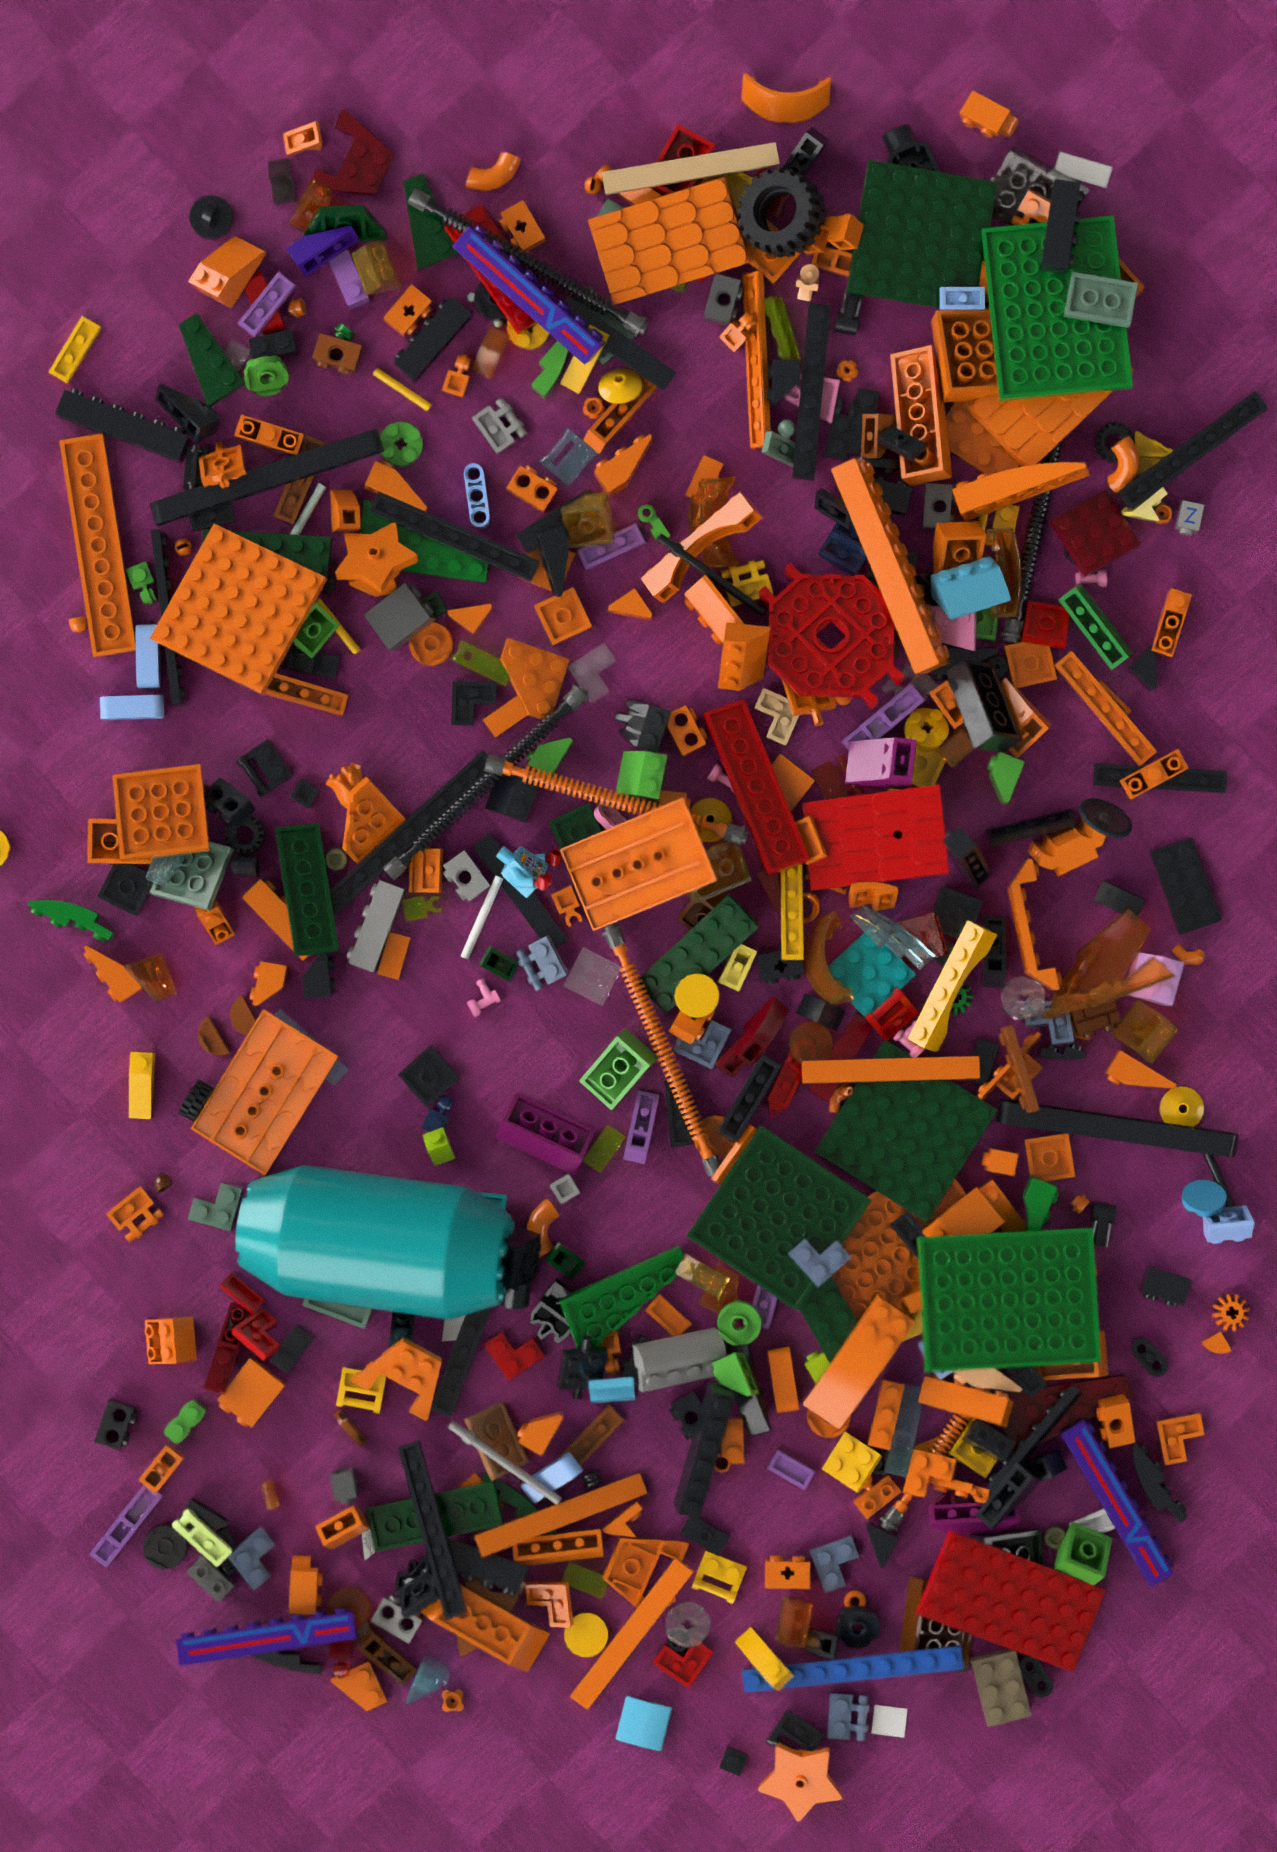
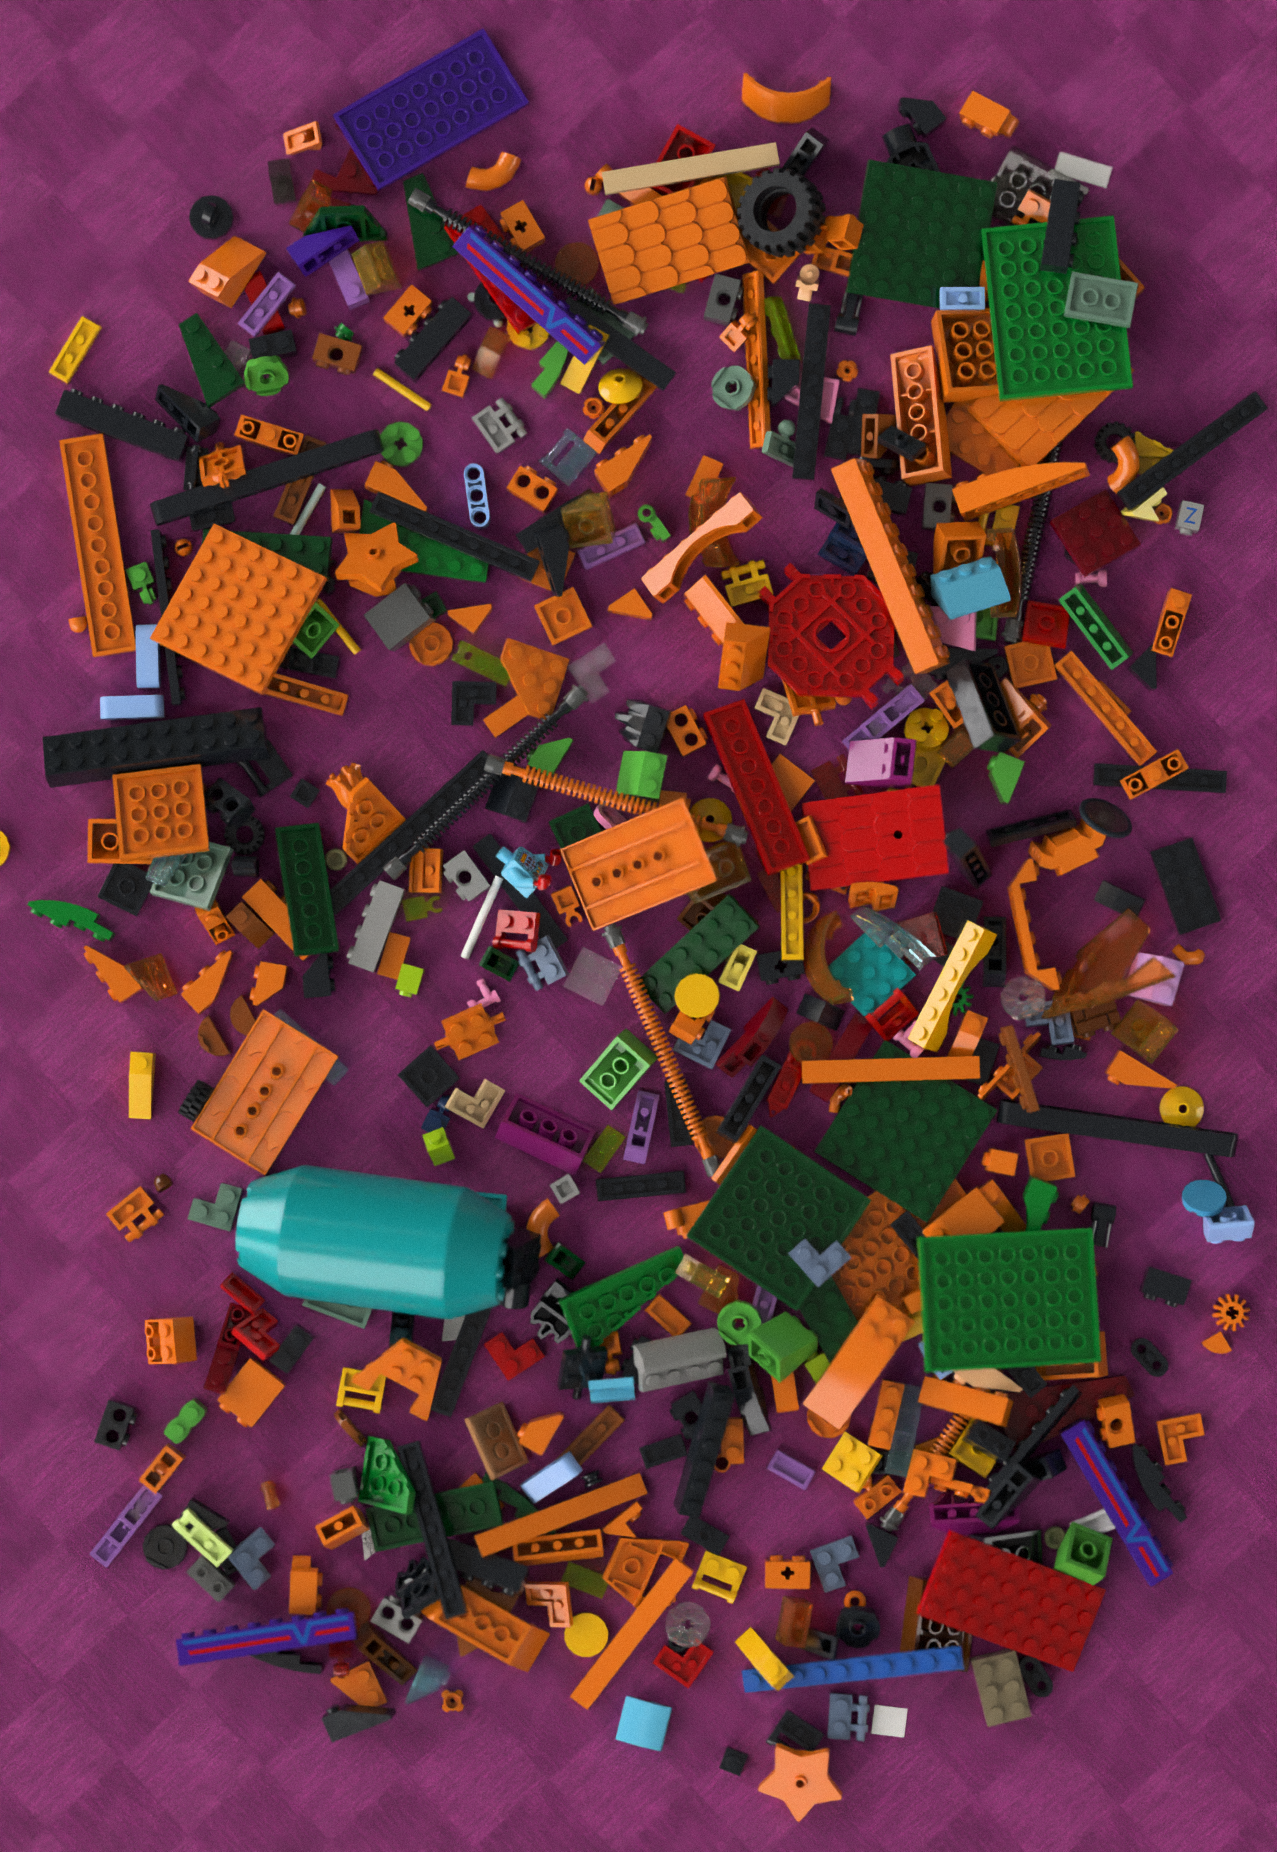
light grey bar [448,1421,562,1505] -> none
black bar [656,533,766,616] -> none
bright green slope [712,1352,760,1396] -> none
none -> black brick [42,707,269,788]
none -> orange slope [181,950,234,1014]
none -> dark orange slope [226,902,274,949]
none -> black slope [321,1704,396,1743]
none -> dark purple plate [333,28,529,191]
none -> green plate [358,1436,415,1514]
none -> lime brick [395,963,425,998]
none -> orange plate [434,1003,506,1060]
none -> tan plate [445,1079,505,1129]
none -> plate [492,909,541,952]
none -> clear orange tile [555,242,598,286]
none -> black tile [596,1170,686,1201]
none -> black plate [639,1433,688,1469]
none -> orange hinge [663,1200,710,1239]
none -> sand green plate [711,366,757,411]
none -> bright green slope [748,1312,818,1383]
none -> black slope [897,97,947,139]
none -> orange slope [947,1010,988,1057]
none -> orange plate [1028,694,1047,713]

